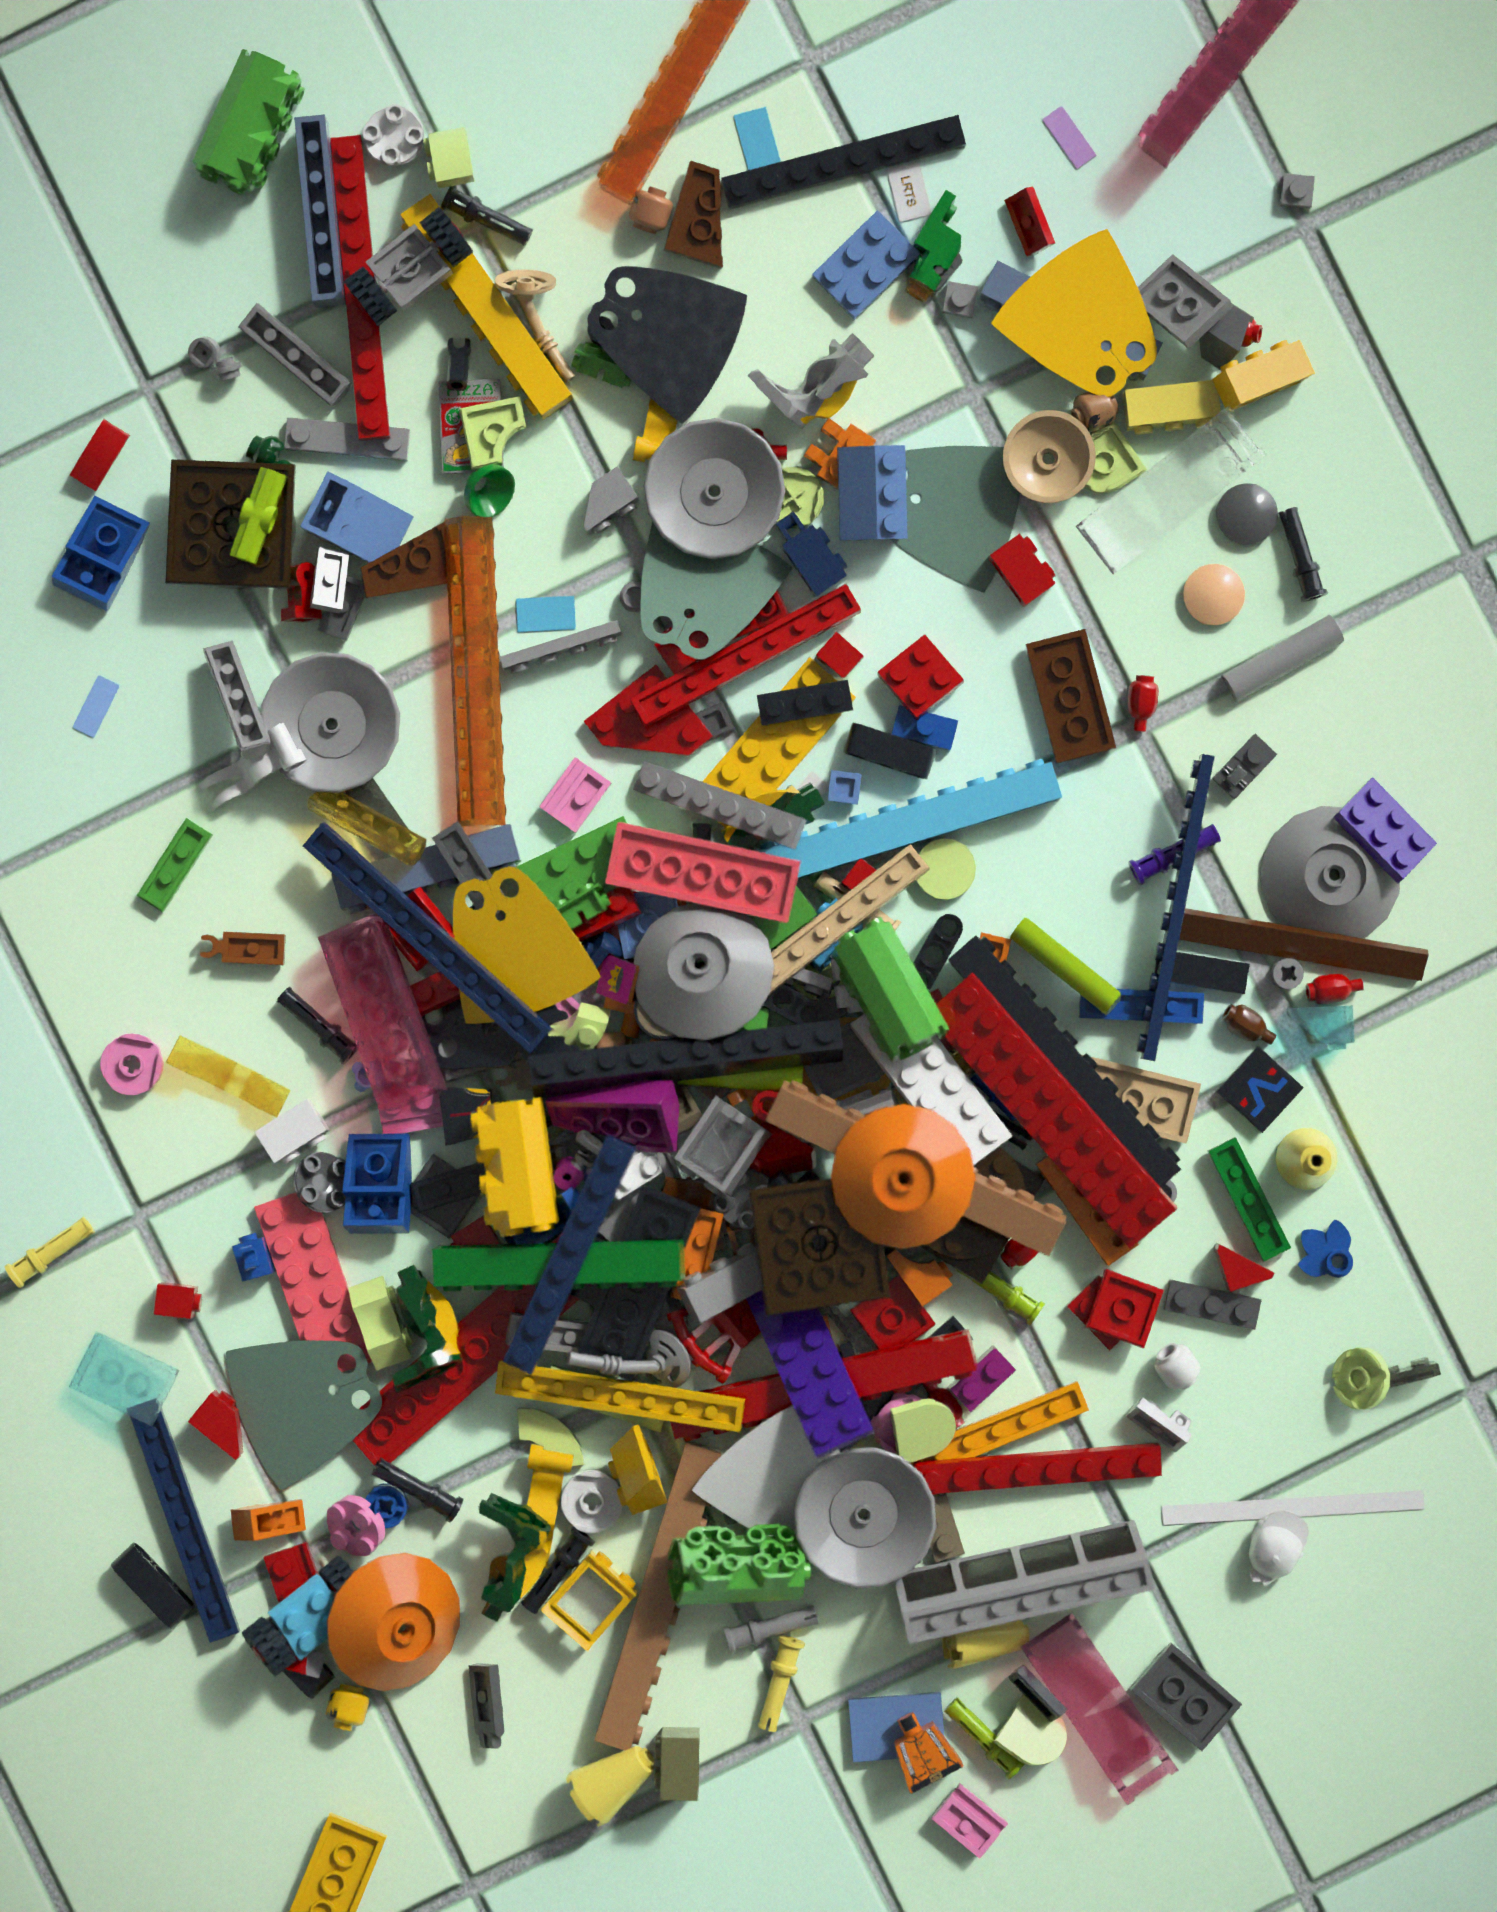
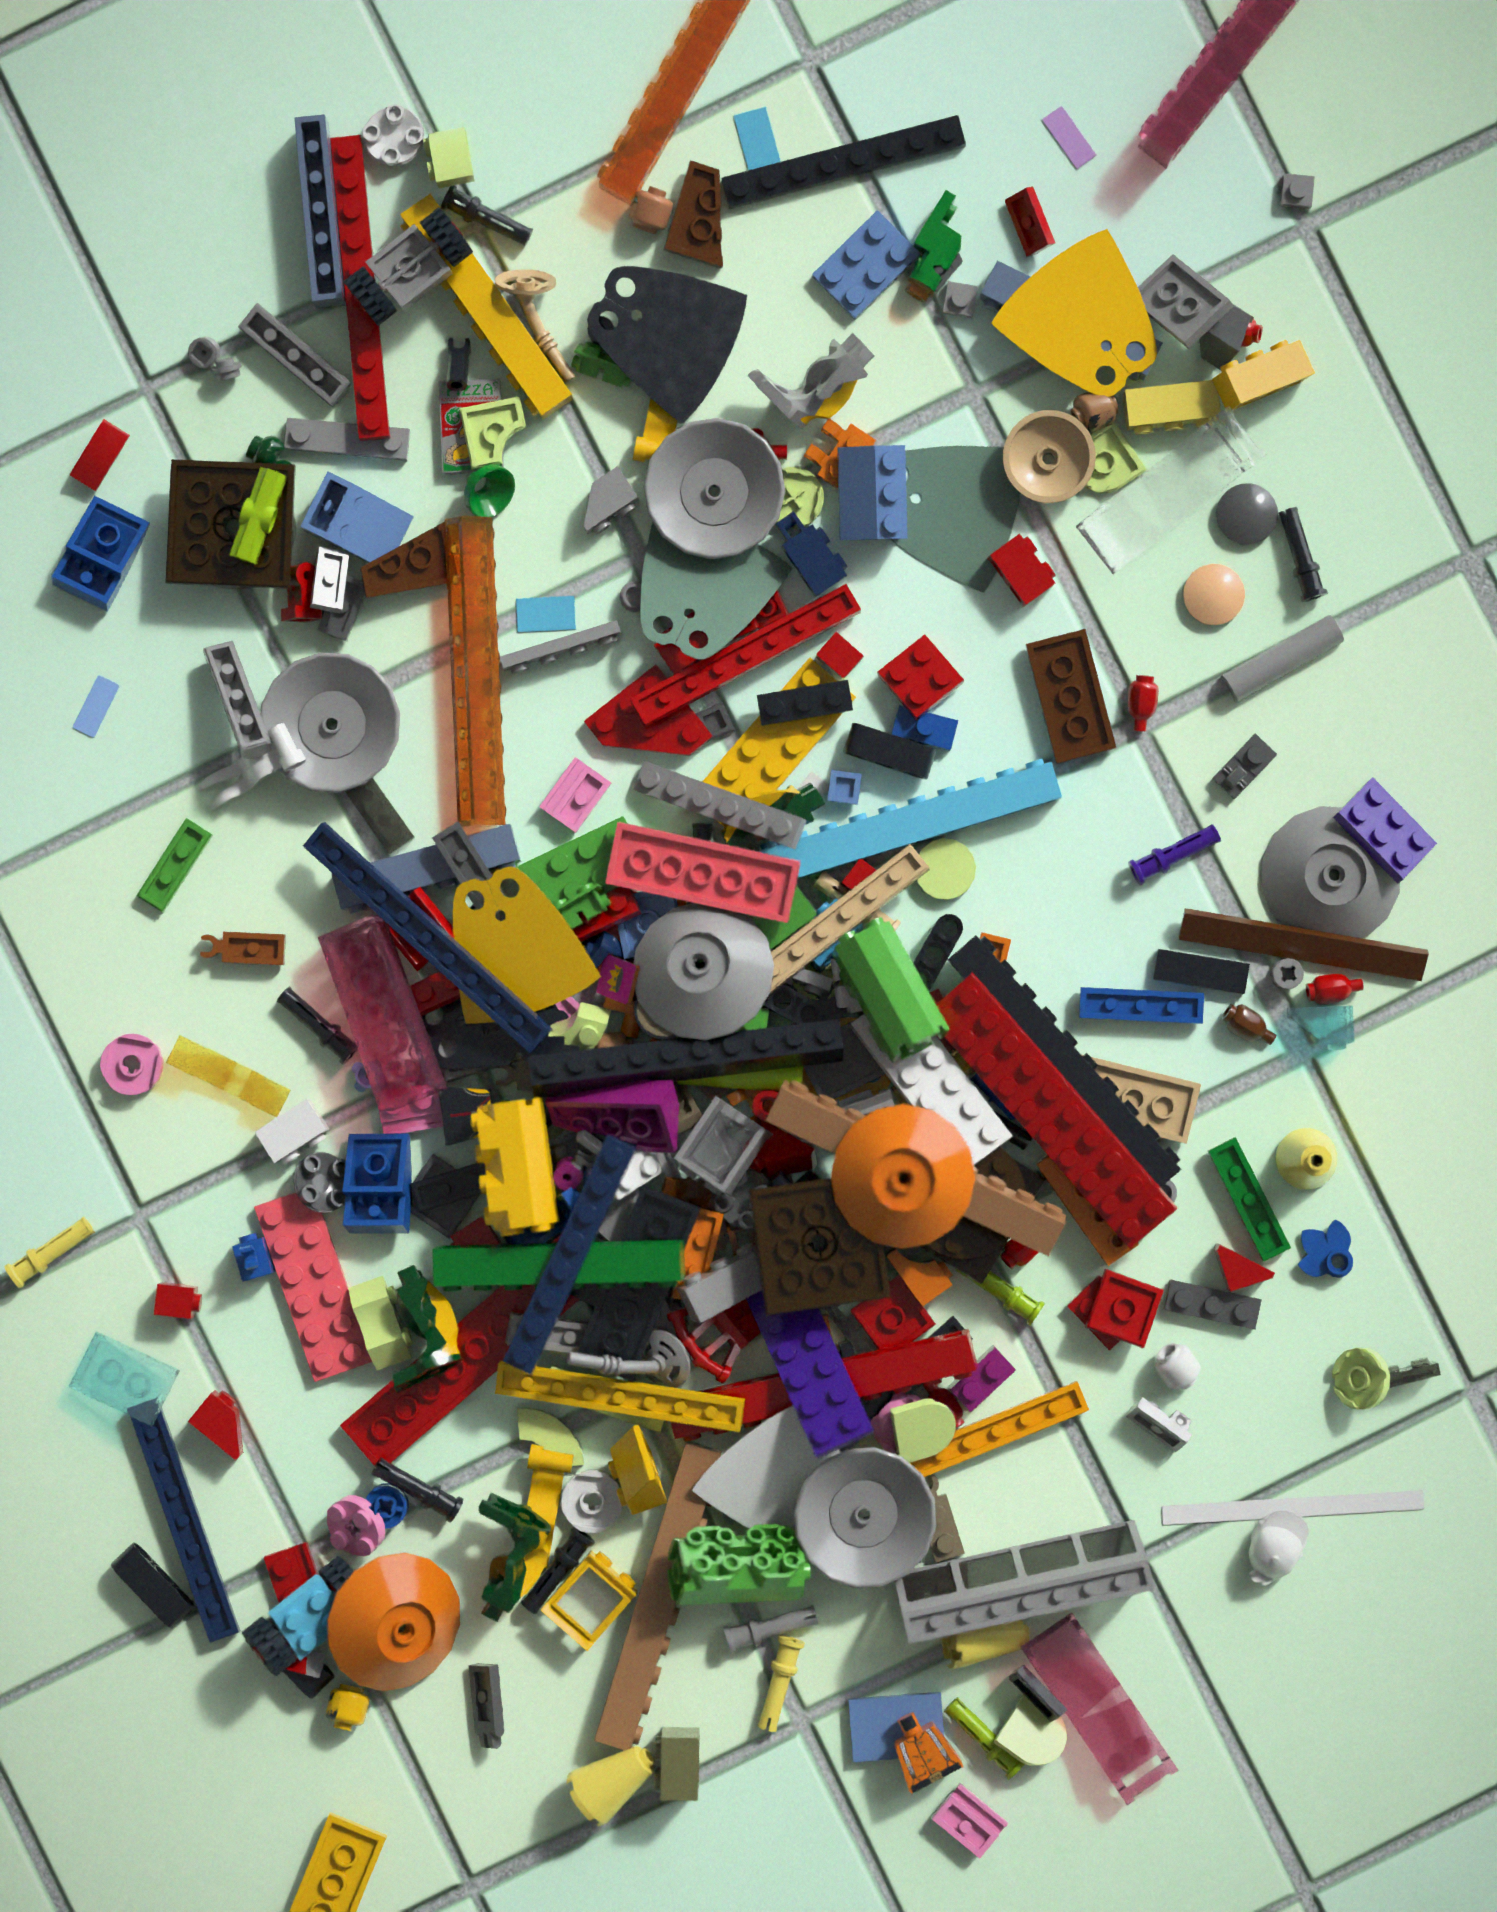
bright green brick [192,49,305,196] -> none
sand green piece [226,1340,382,1491] -> none
orange arch [230,1499,306,1541] -> none
clear yellow brick [307,792,427,866] -> none
white sticker [887,161,932,222] -> none
red plate [913,1443,1162,1494] -> none
lime brick [1010,917,1121,1015] -> none
dark grey plate [1130,1642,1242,1751] -> none
dark blue plate [1136,754,1215,1061] -> none
black tile [1216,1046,1304,1133] -> none

